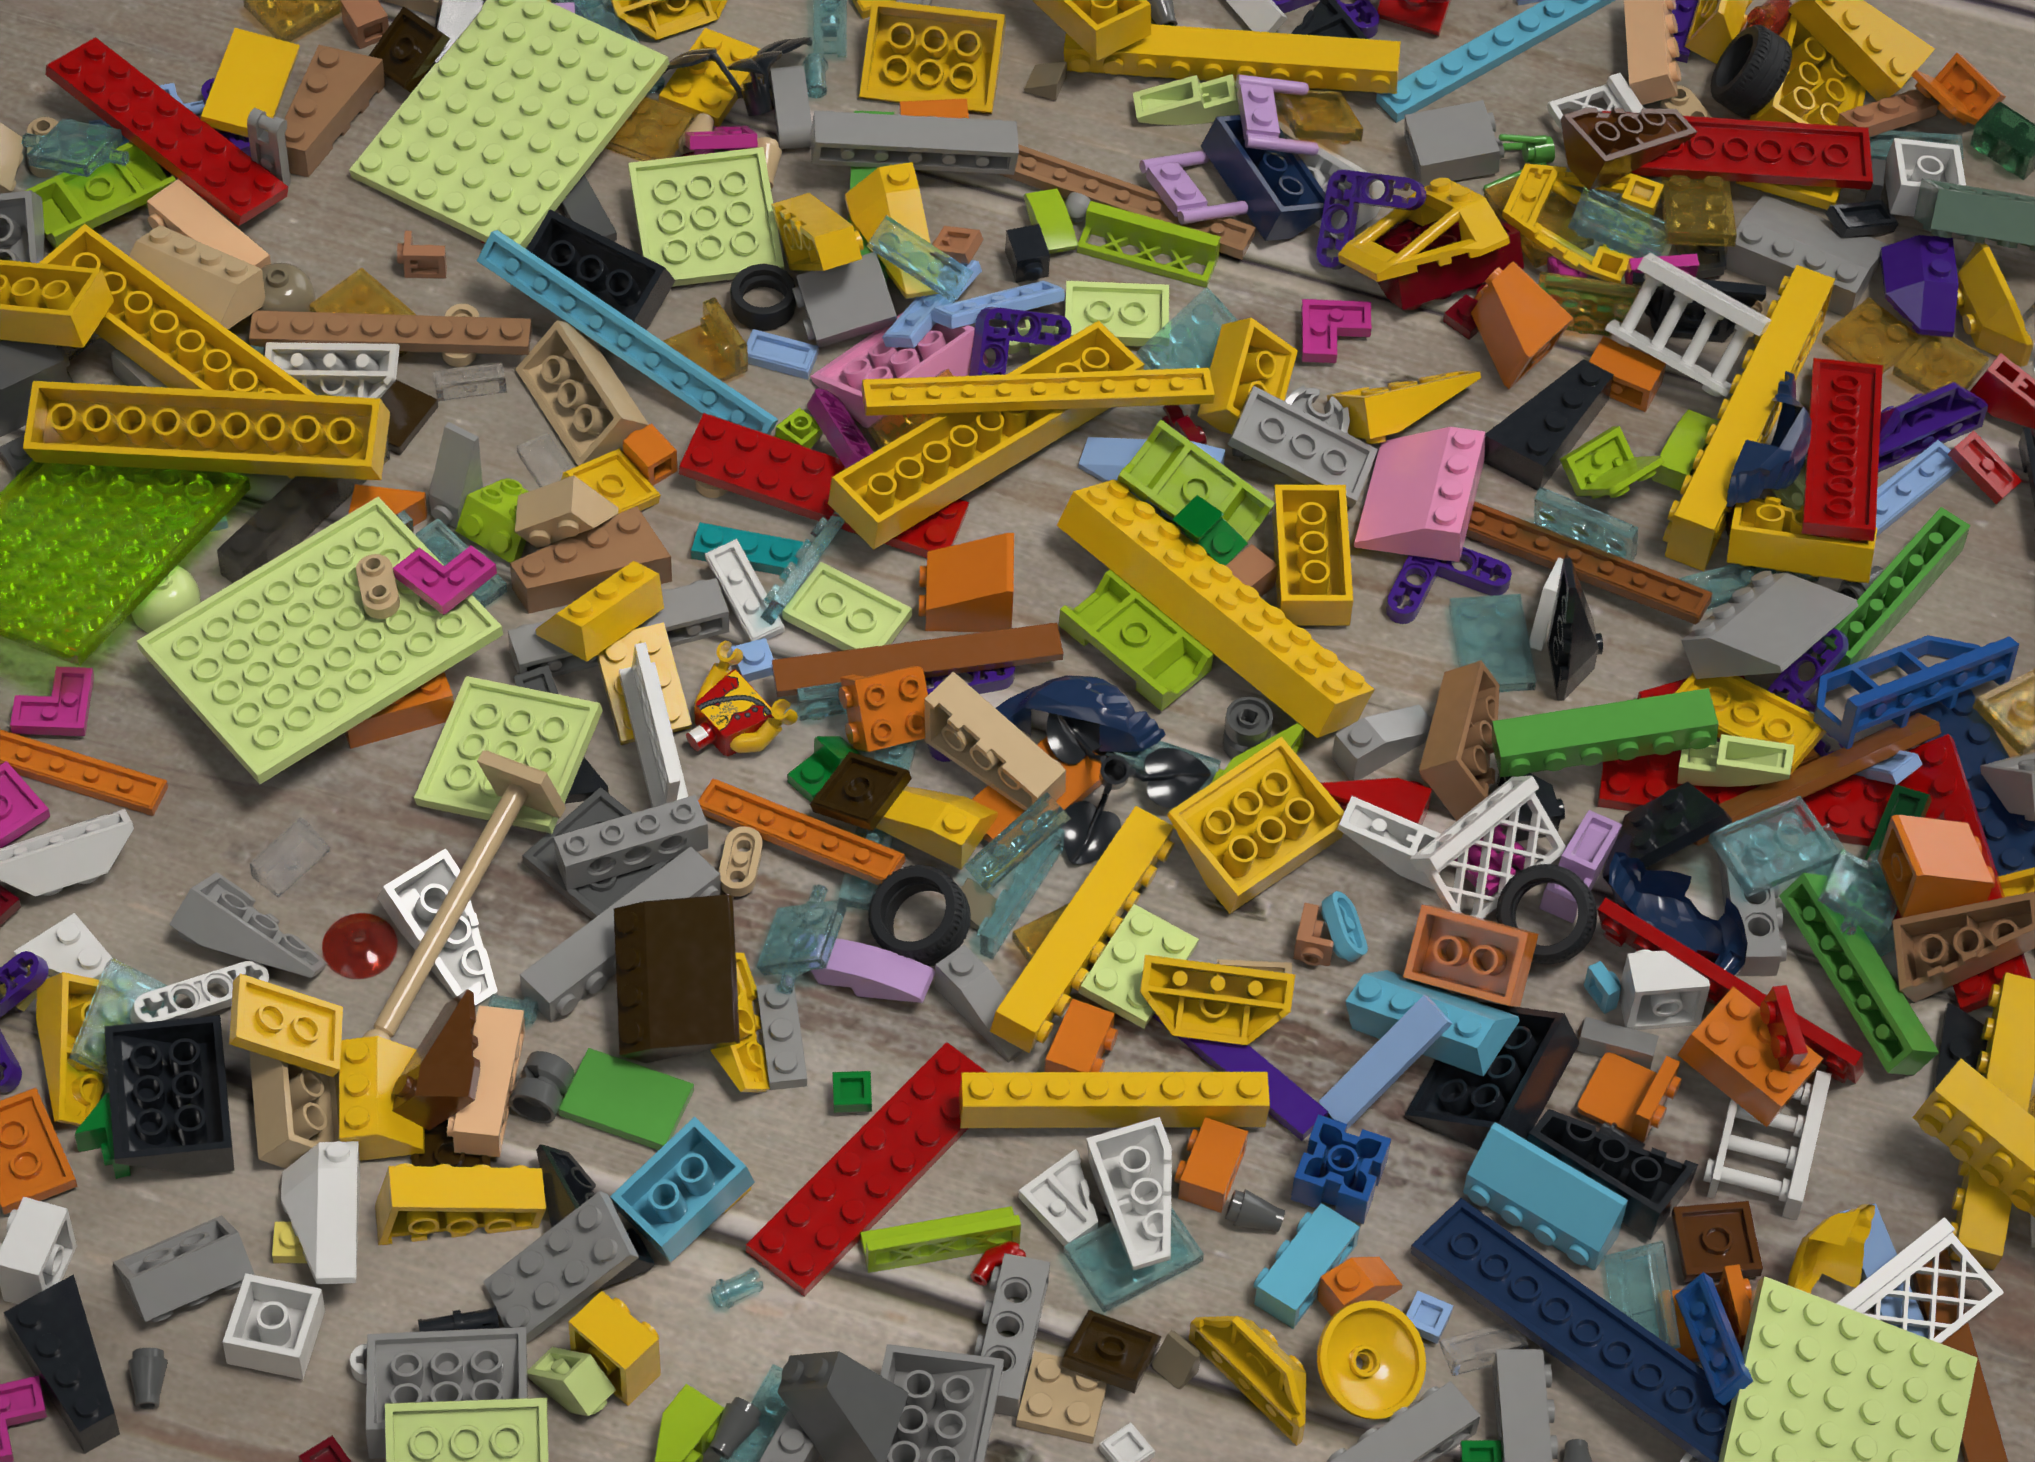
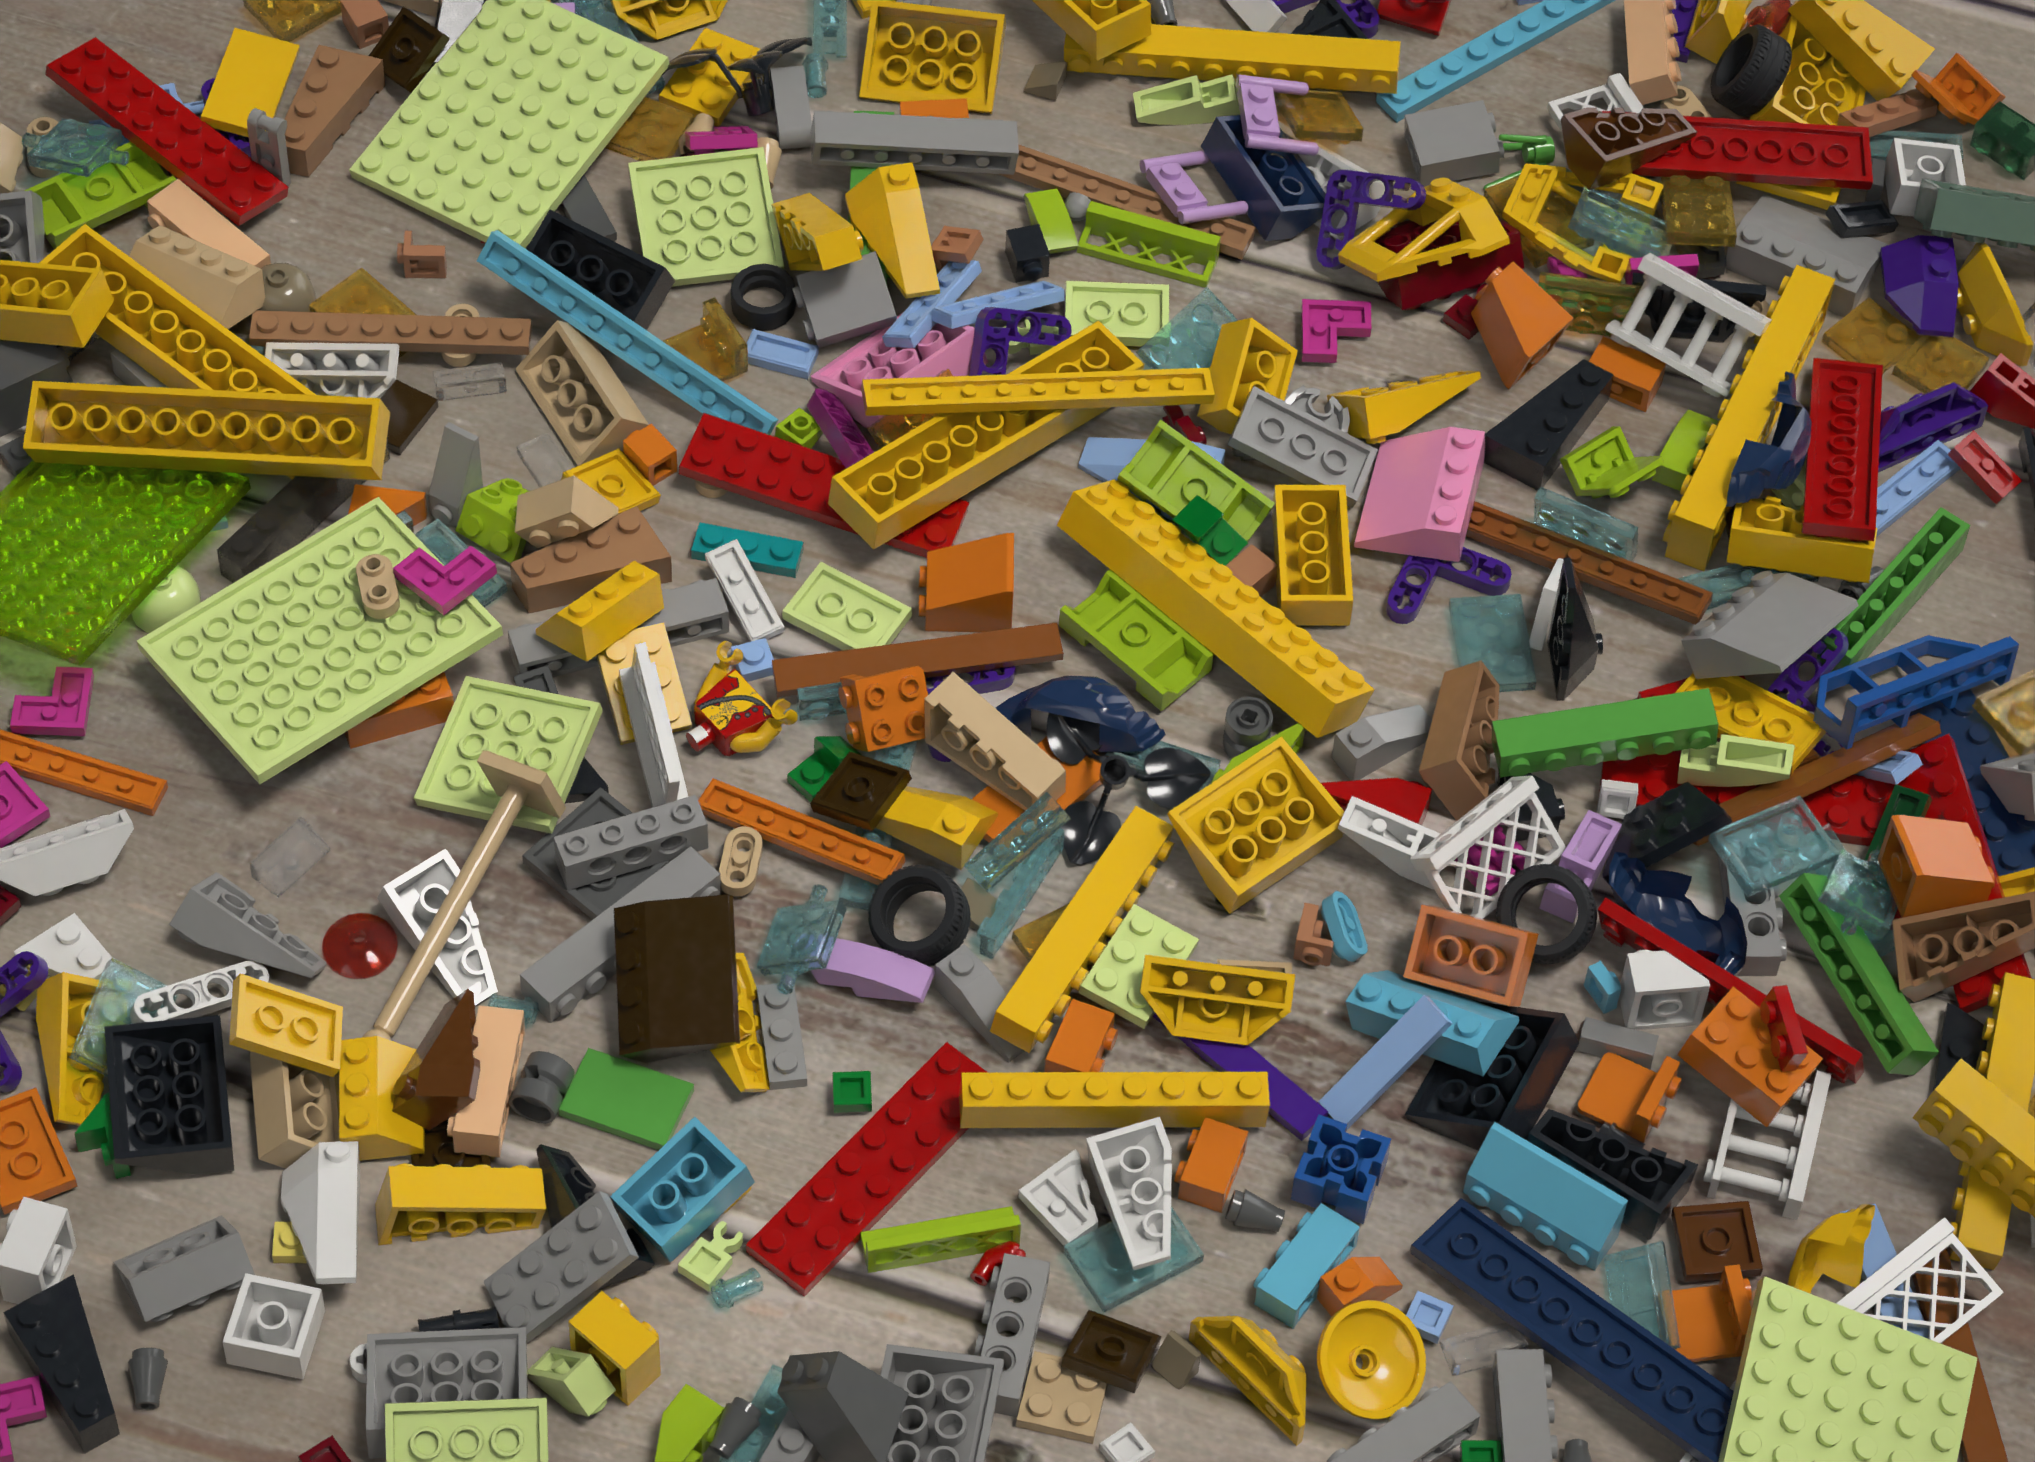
clear light blue plate [760,511,845,625] -> none
clear light blue plate [866,215,974,303] -> none
blue tile [1675,1272,1753,1405] -> none
none -> yellowish green plate [678,1221,743,1292]
none -> white tile [1597,779,1638,819]

